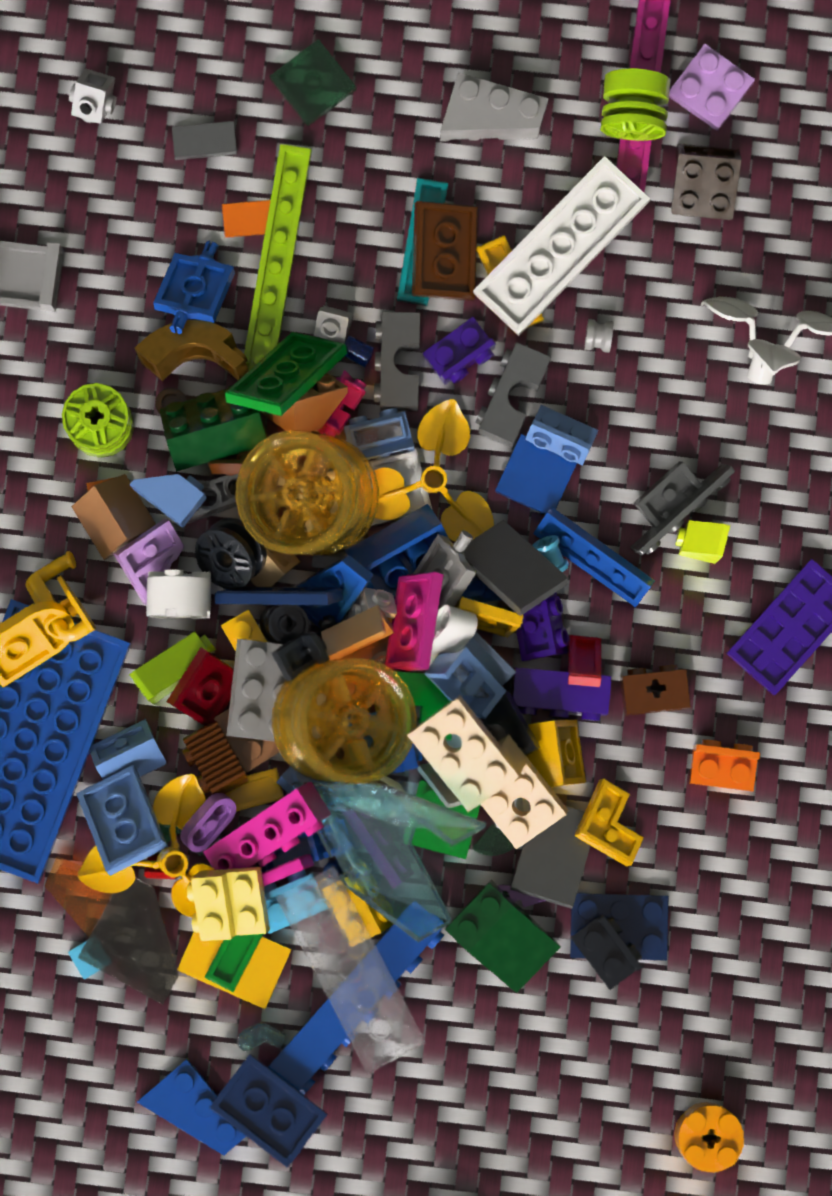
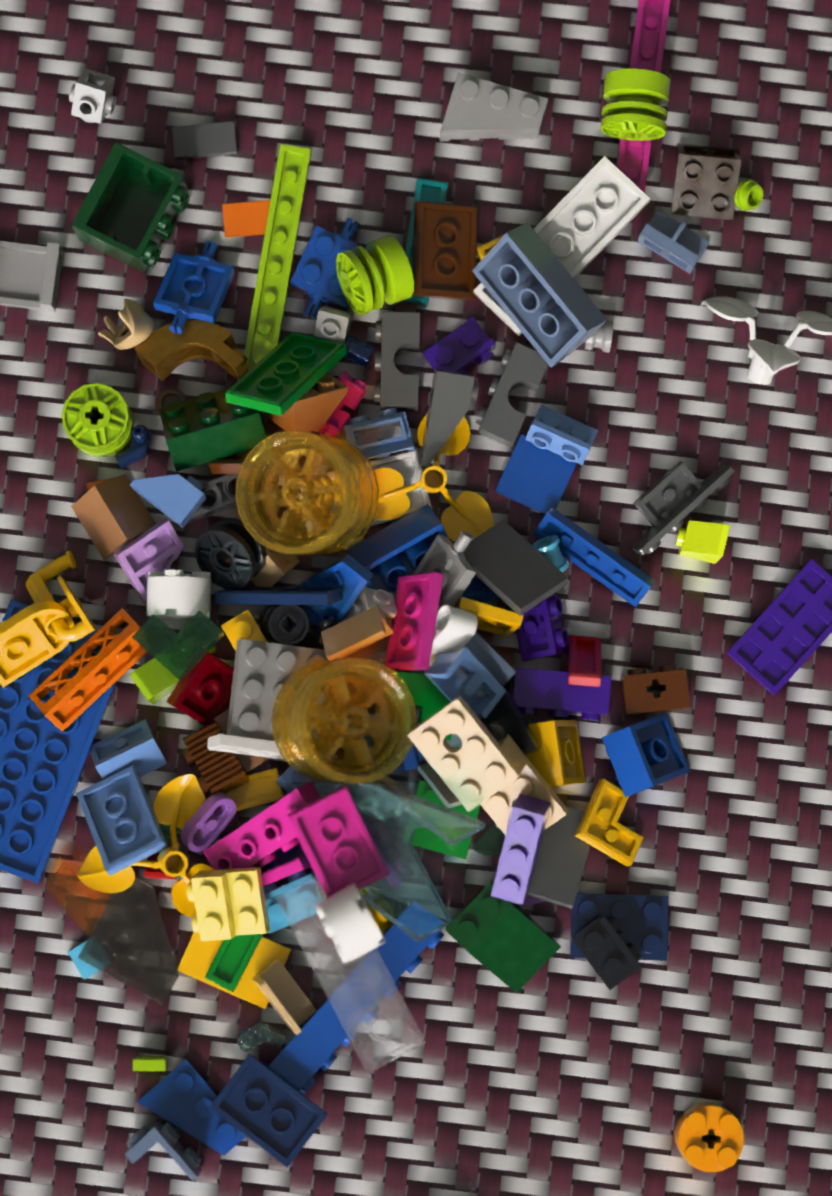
clear green plate [269,39,357,127] -> none
black bracket [271,632,330,681] -> none
lavender plate [669,44,755,131] -> none
orange bracket [689,739,760,792] -> none
none -> orange fence [29,608,156,732]
none -> dark green container [71,142,190,274]
none -> tan piece [98,298,155,350]
none -> dark blue arm [115,425,152,469]
none -> sand blue bracket [125,1120,202,1181]
none -> clear green plate [132,610,225,682]
none -> lime tile [133,1056,168,1071]
none -> white tile [207,734,310,761]
none -> tan panel [252,959,317,1035]
none -> dark pink tile [286,785,390,898]
none -> blue plate [290,218,359,319]
none -> white brick [314,883,386,964]
none -> lime wheel [336,235,414,315]
none -> dark grey slope [420,368,479,466]
none -> sand blue slope [472,222,607,368]
none -> brick [491,794,551,905]
none -> blue slope [602,712,690,797]
none -> sand blue panel [637,210,709,274]
none -> lime plate [735,179,763,211]

